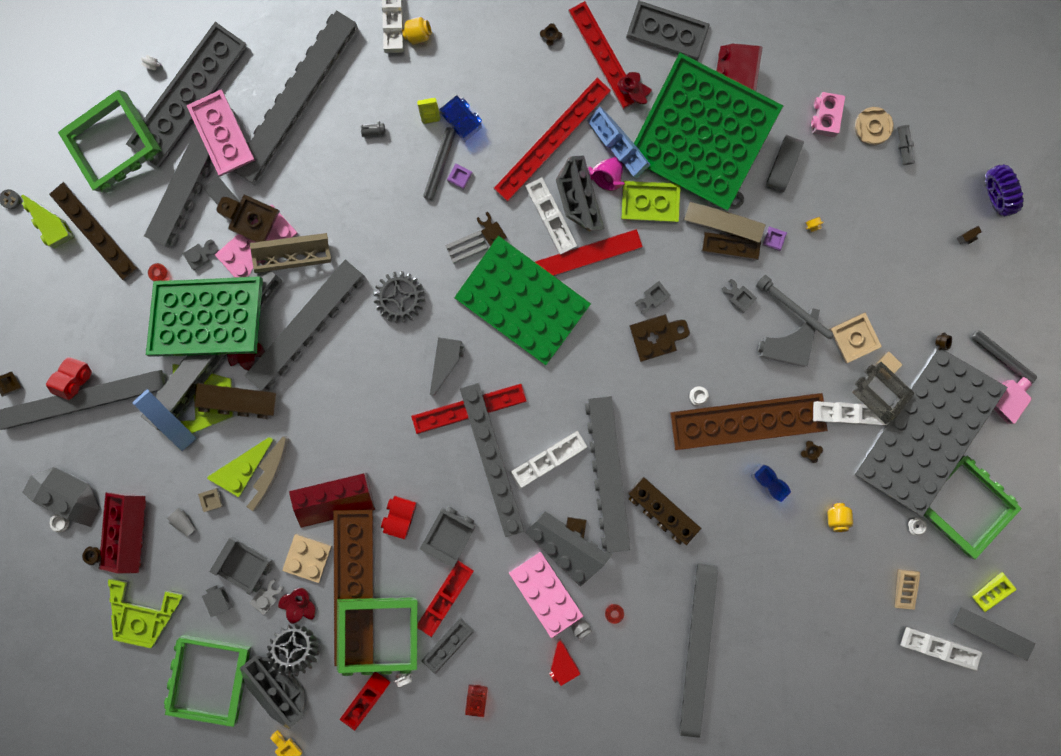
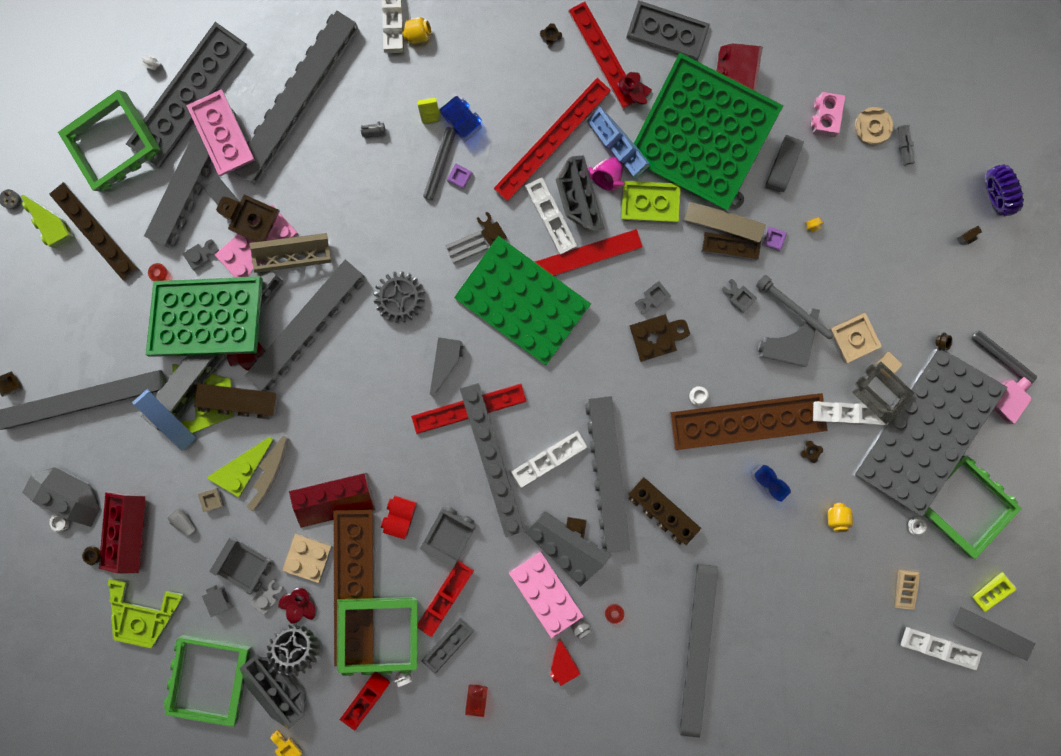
red brick [46,357,92,400] -> none

